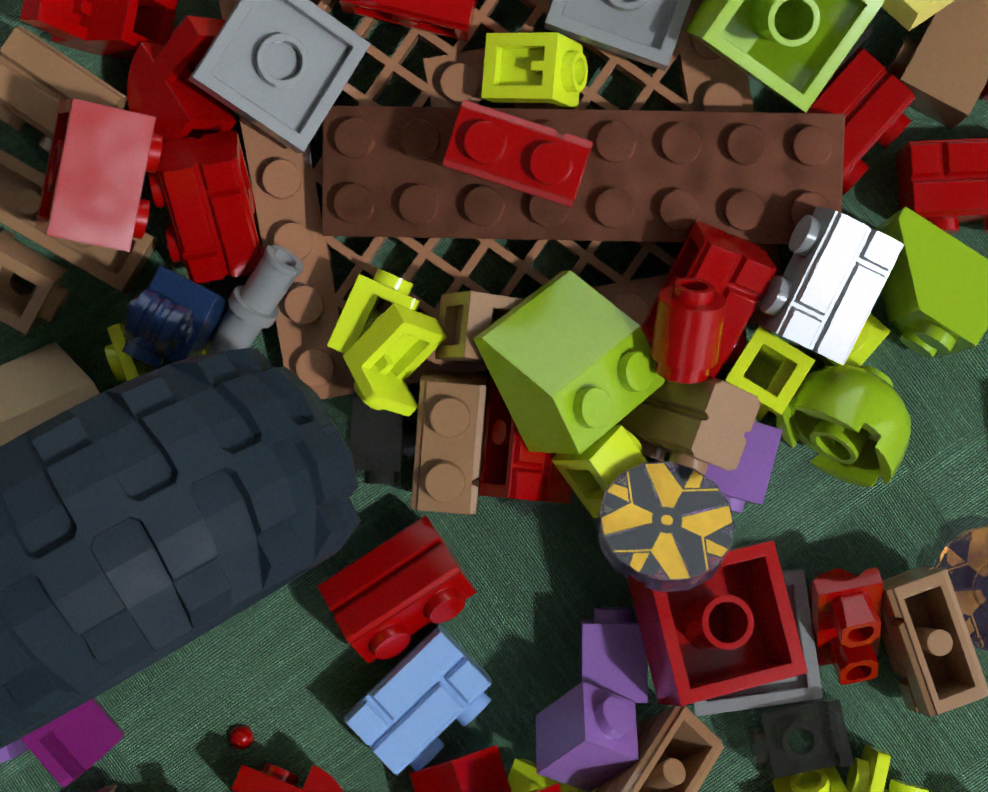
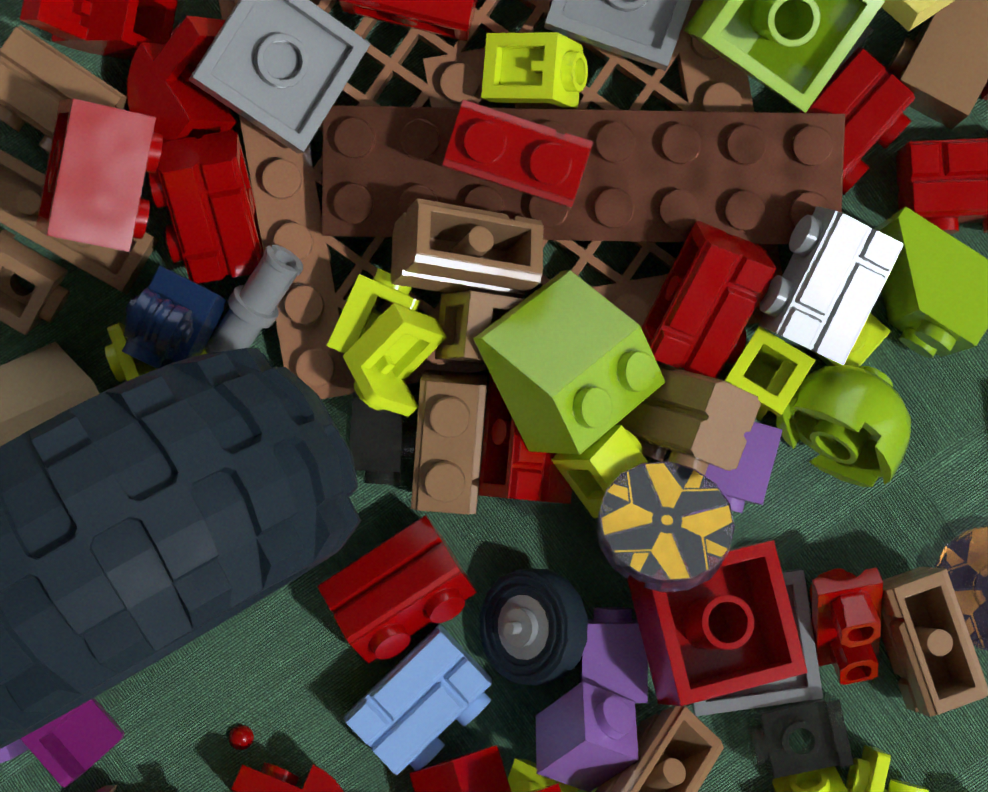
red brick [651,277,727,384] -> none
none -> medium nougat brick [391,198,544,298]
none -> black wheel [480,568,588,686]

